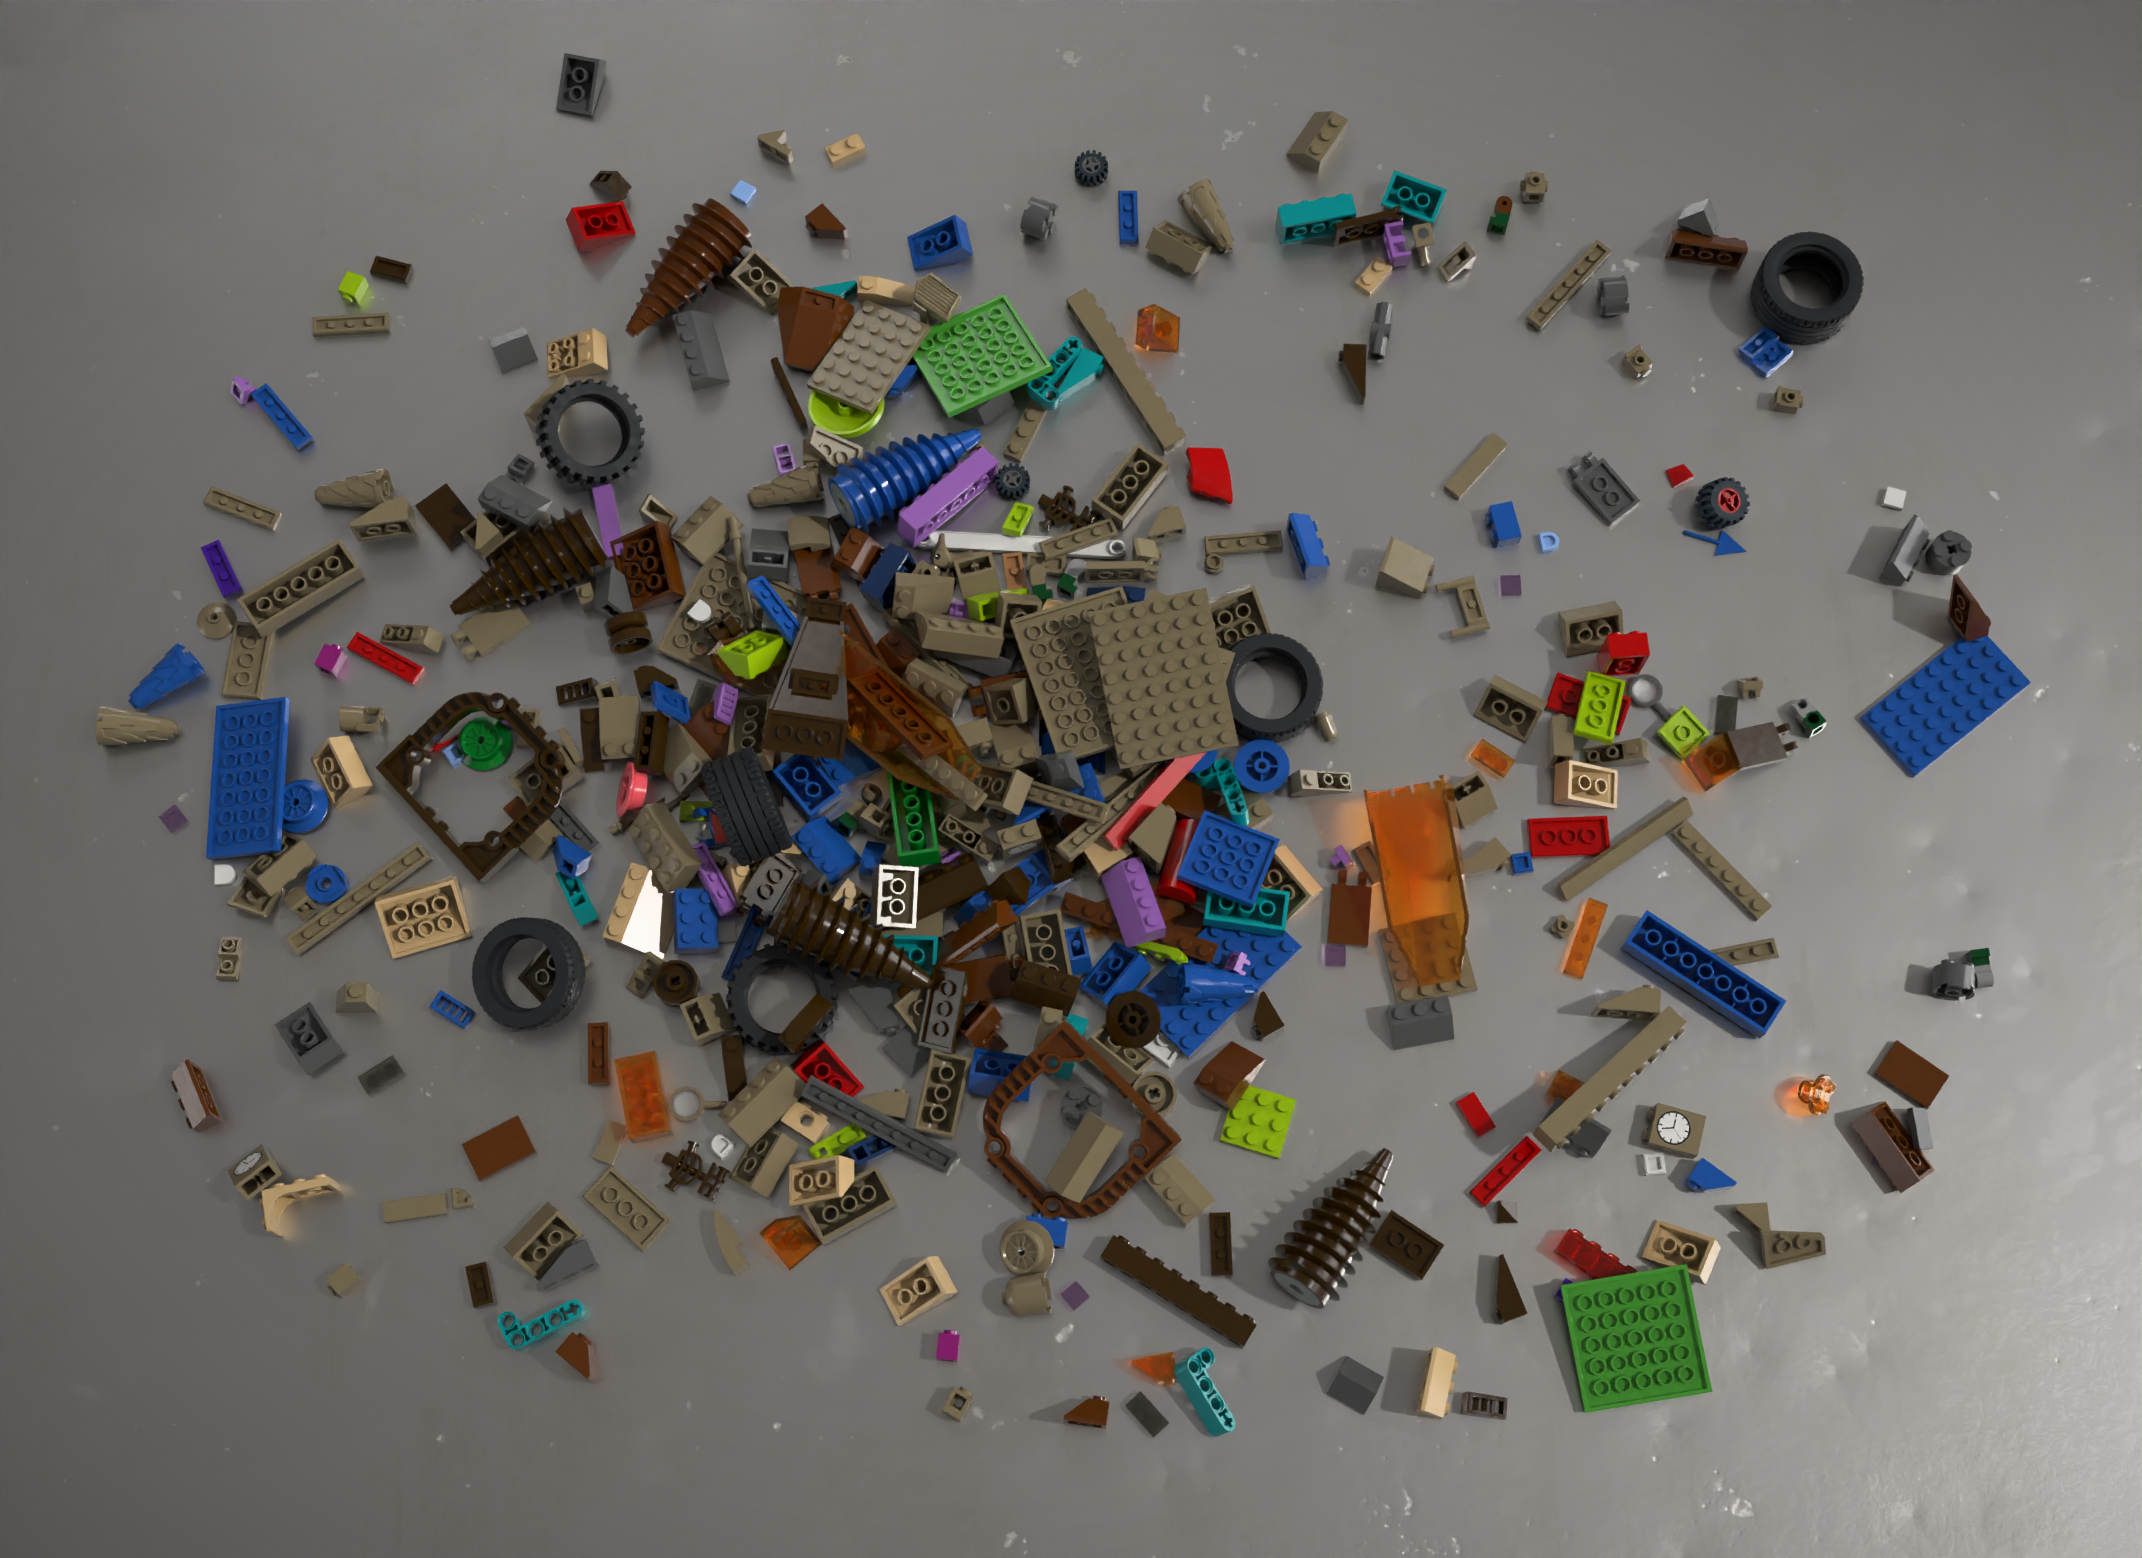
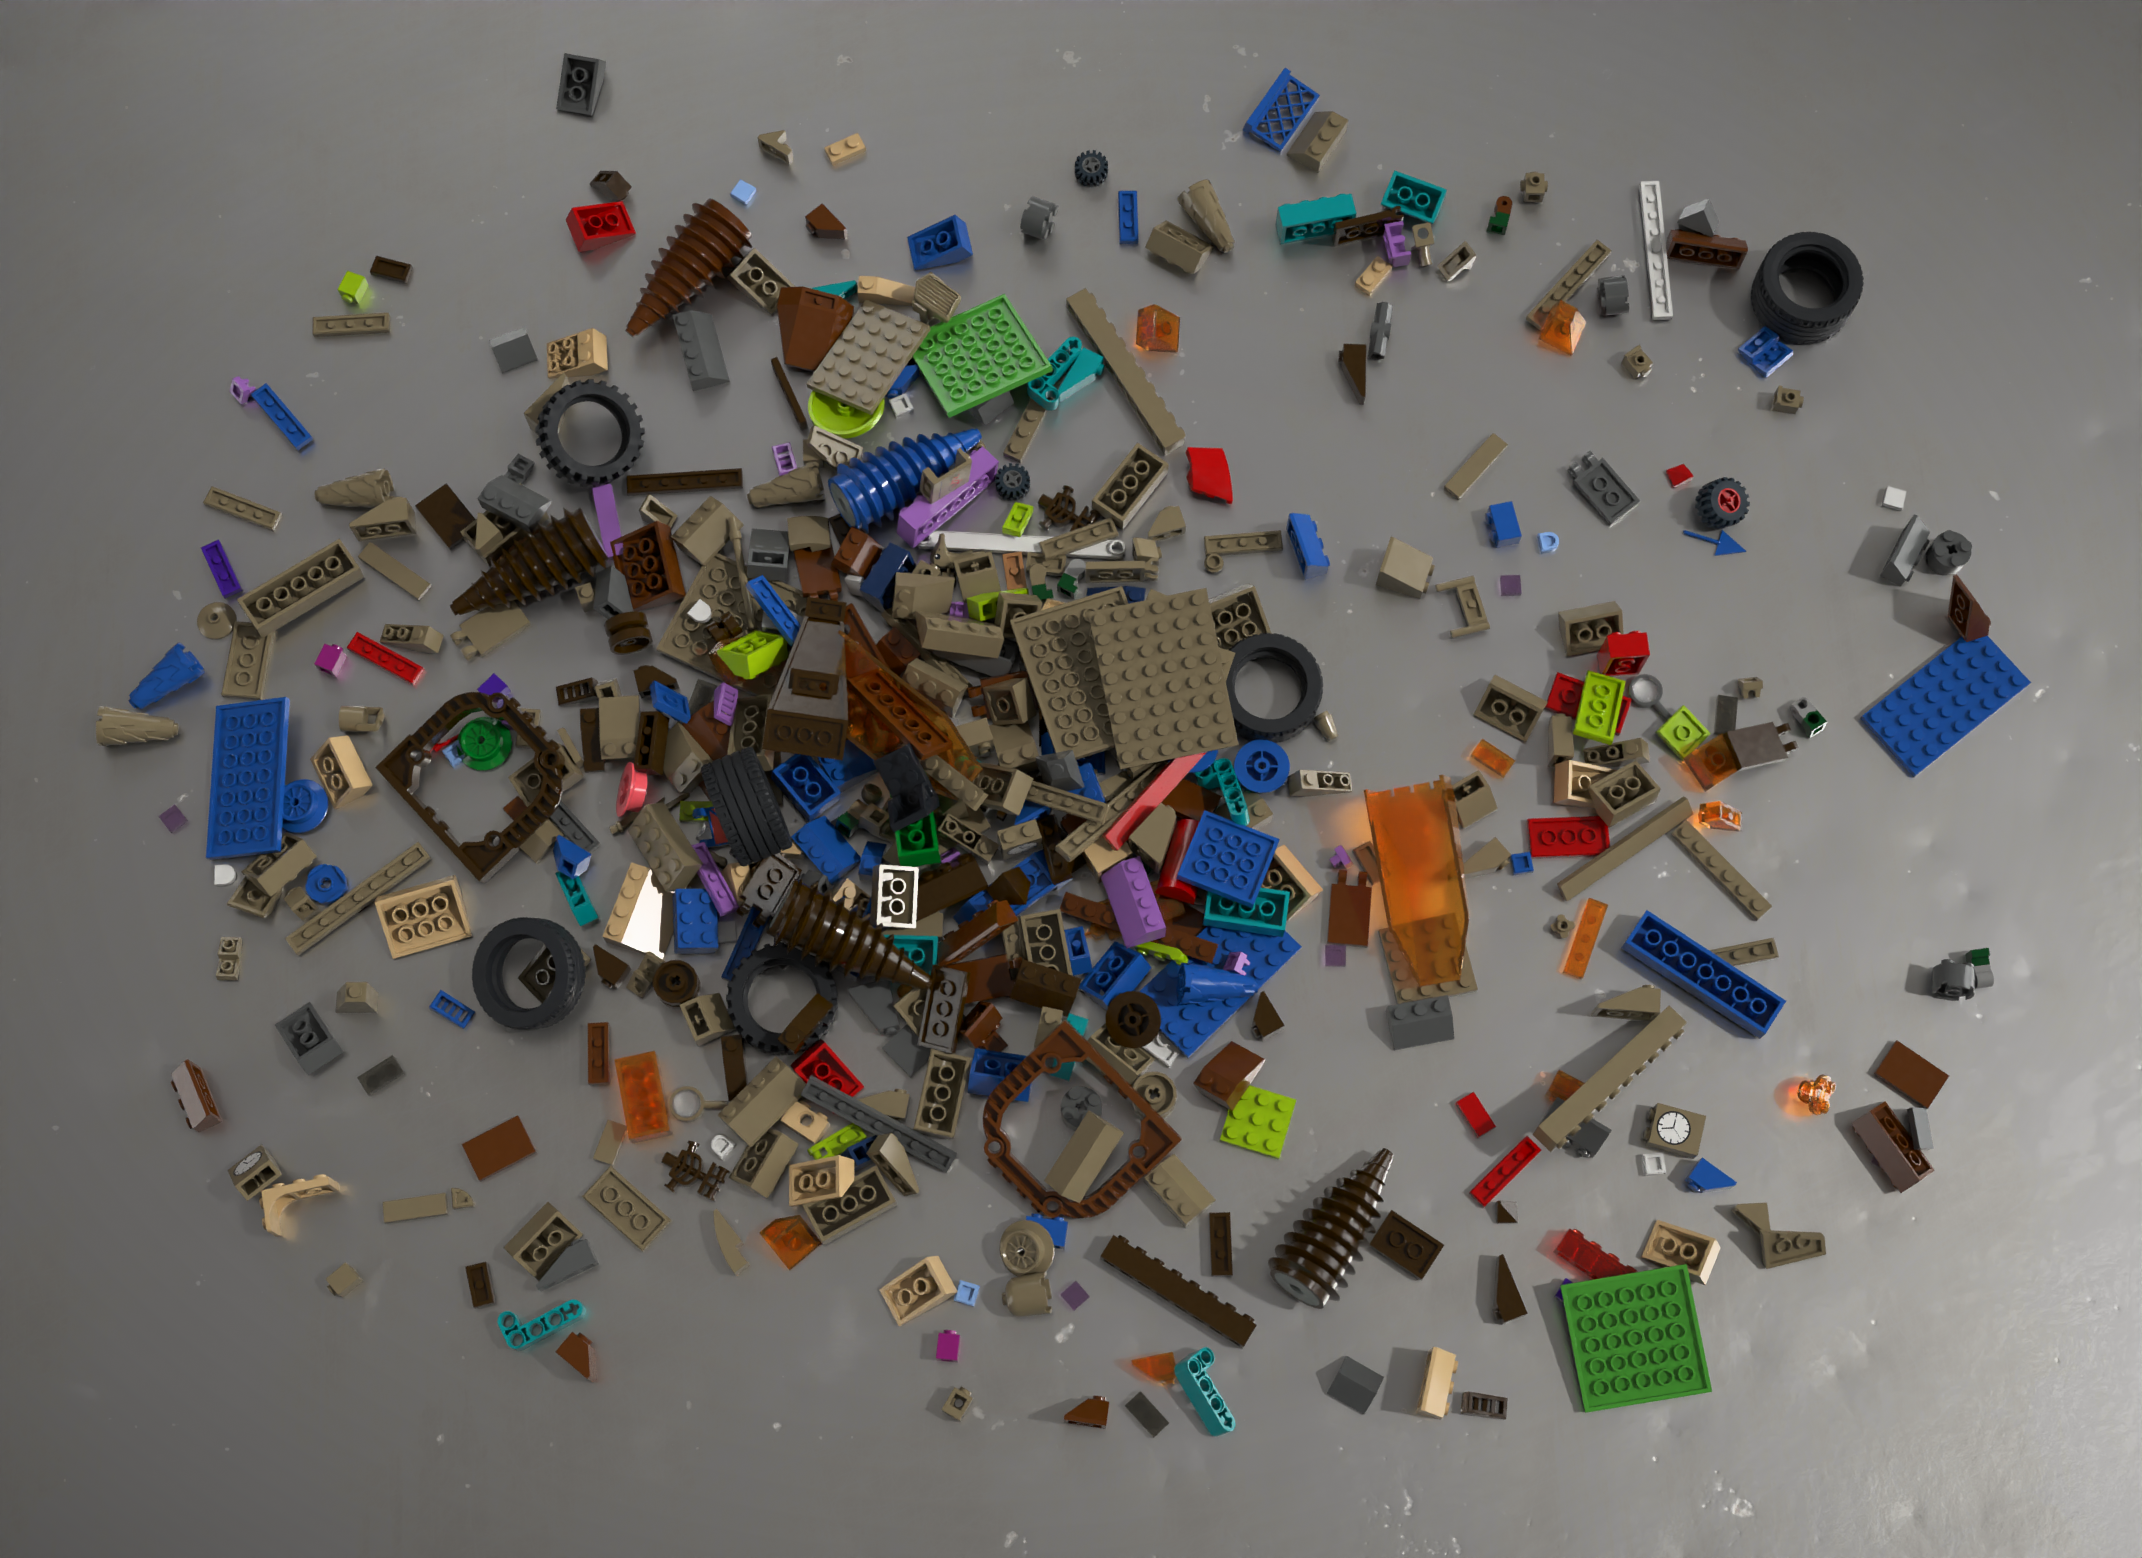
none -> dark tan tile [358,542,432,601]
none -> dark purple brick [477,673,511,705]
none -> dark brown slope [593,944,632,989]
none -> dark brown tile [627,468,743,496]
none -> white tile [845,575,864,596]
none -> dark tan slope [866,1133,919,1196]
none -> black bracket [873,743,940,832]
none -> white tile [888,393,914,419]
none -> dark tan panel [920,448,972,504]
none -> light blue tile [954,1280,980,1307]
none -> blue fence [1243,68,1320,152]
none -> clear orange slope [1538,300,1586,356]
none -> dark tan slope [1588,760,1661,828]
none -> white plate [1639,181,1673,320]
none -> clear orange slope [1698,801,1742,832]

